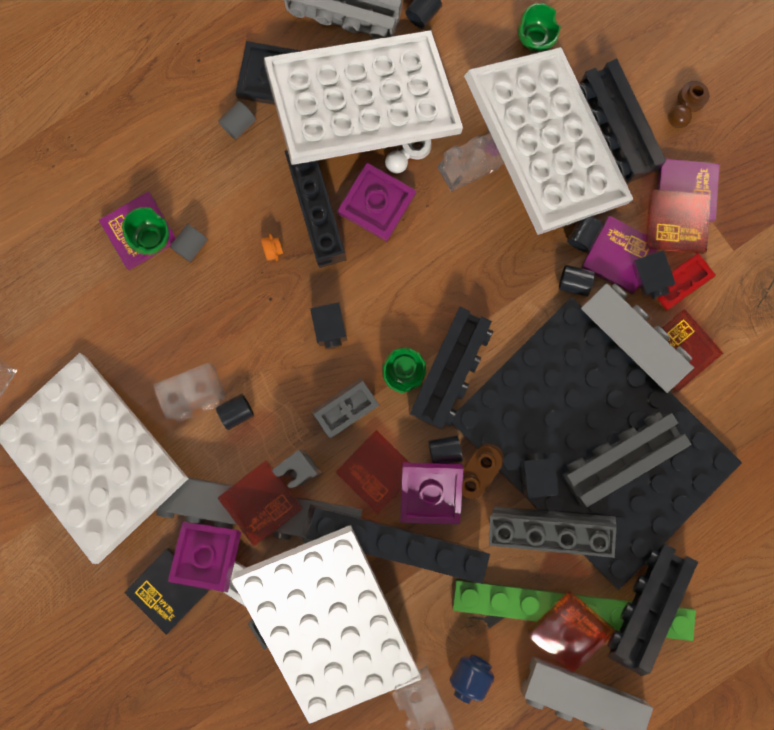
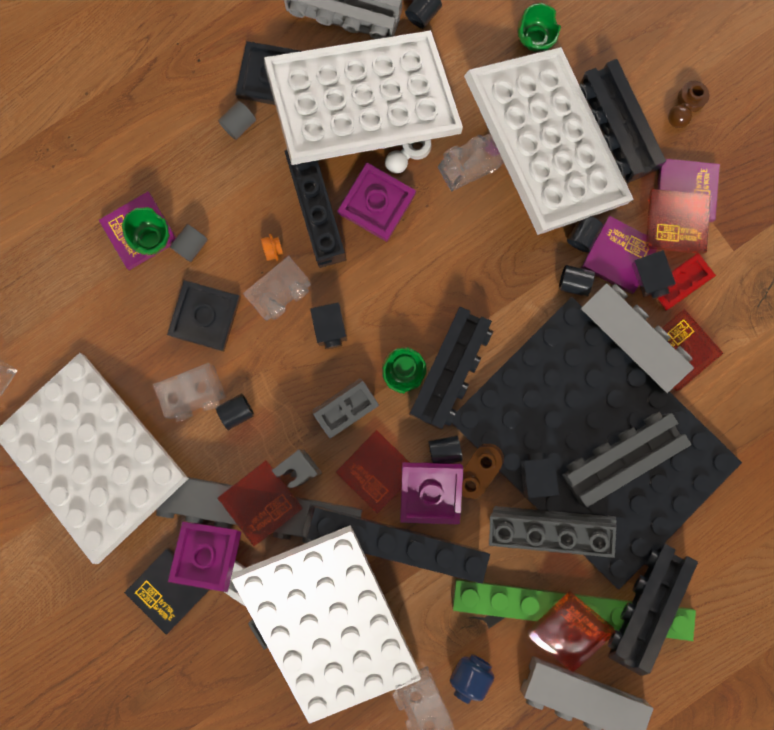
none -> black tile [167,280,241,352]
none -> clear brick [243,256,311,321]

